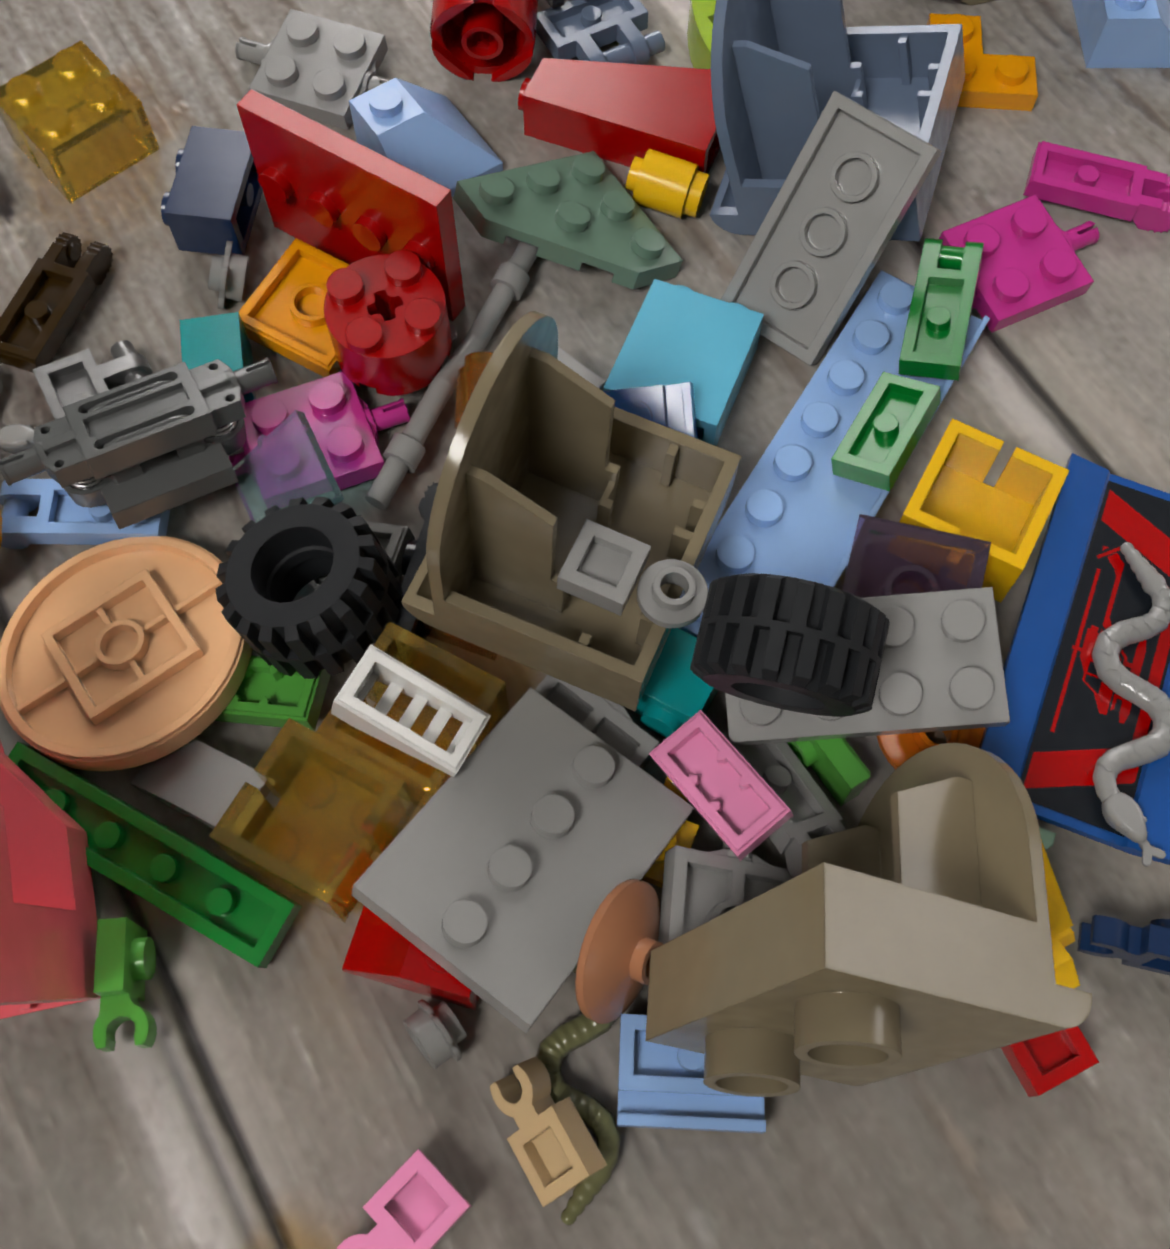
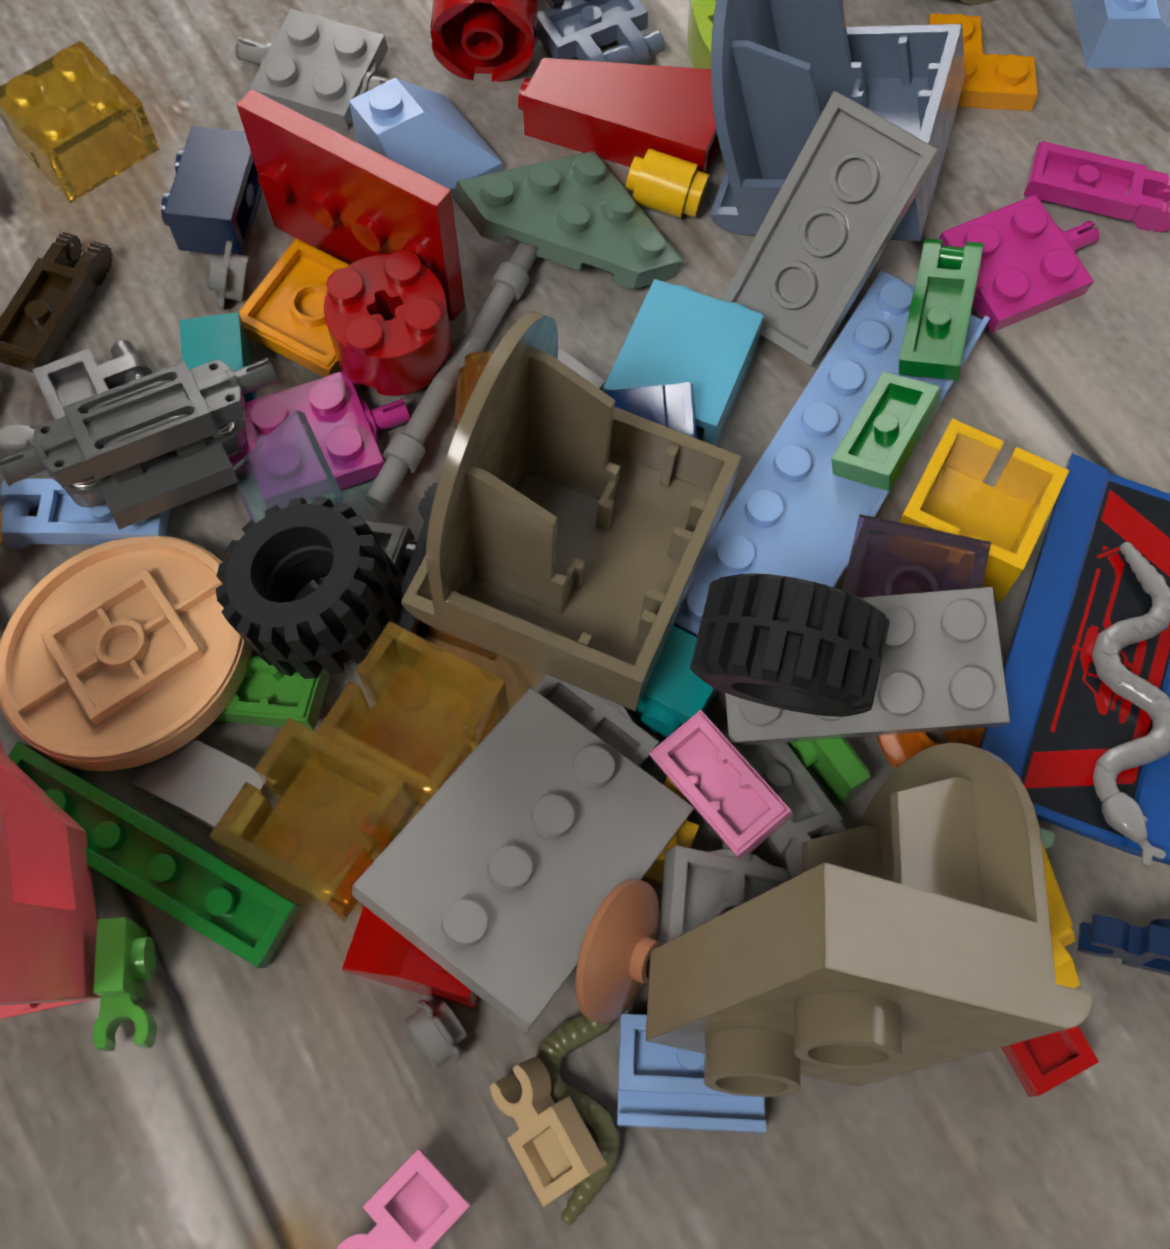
white slope [331,644,491,777] -> none
light grey plate [557,519,651,616] -> none
light grey plate [636,559,708,628] -> none

